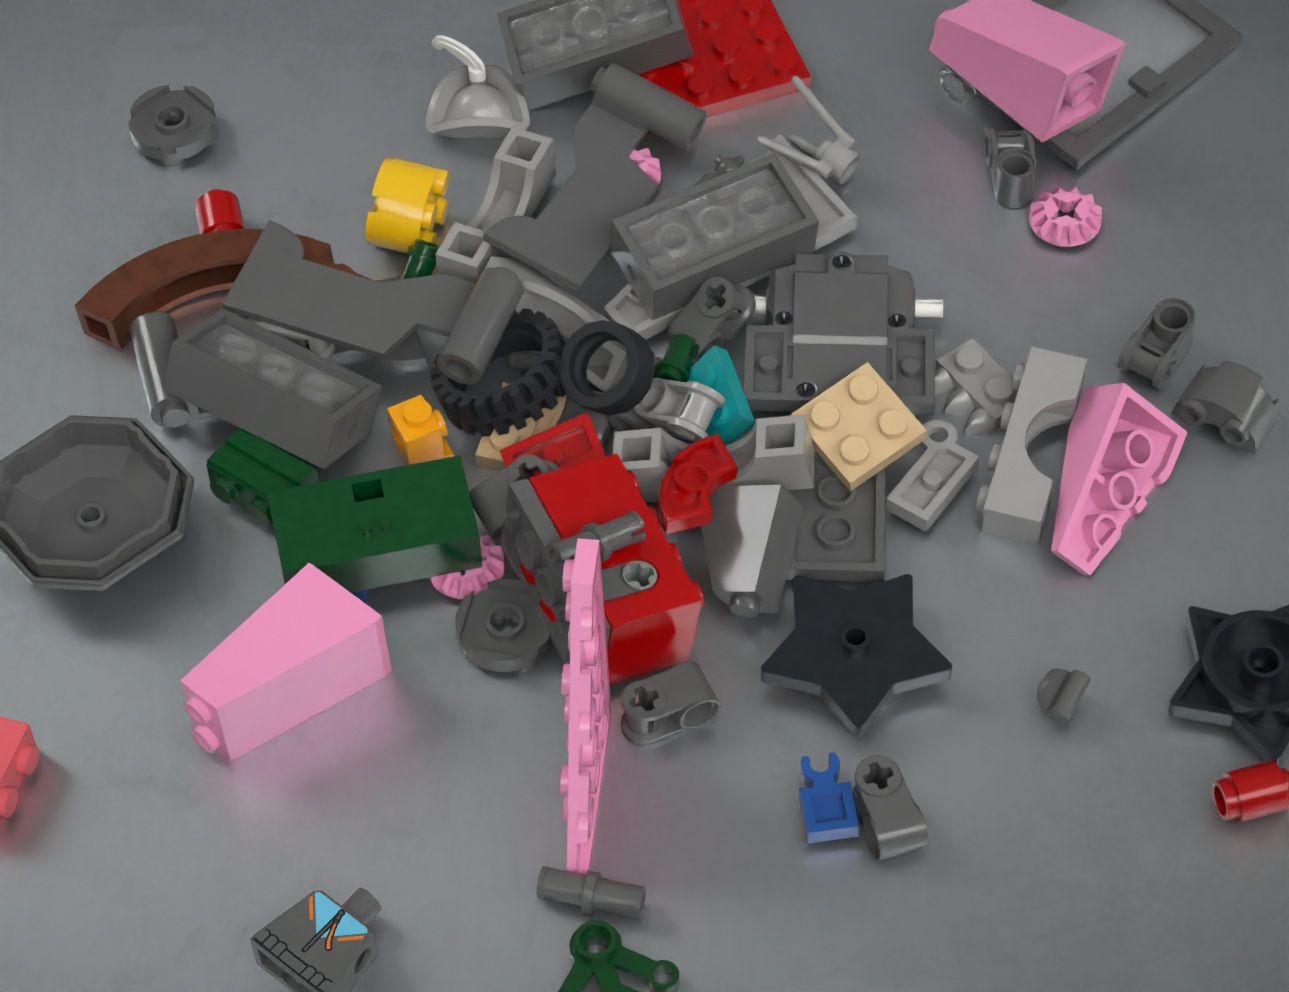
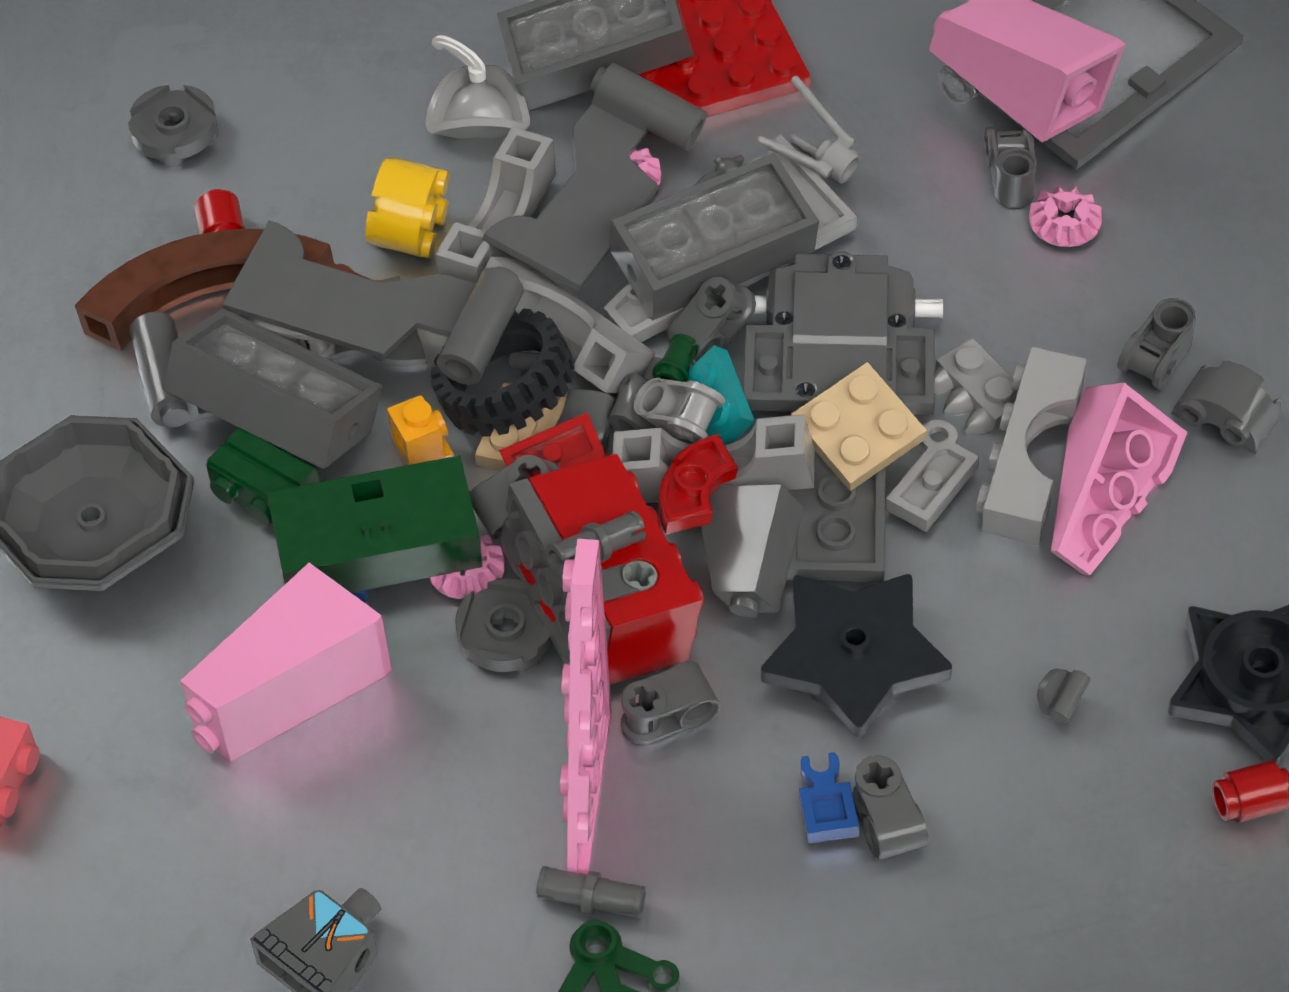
dark green pin [402,239,439,280] -> none
black tyre [559,320,655,416] -> none

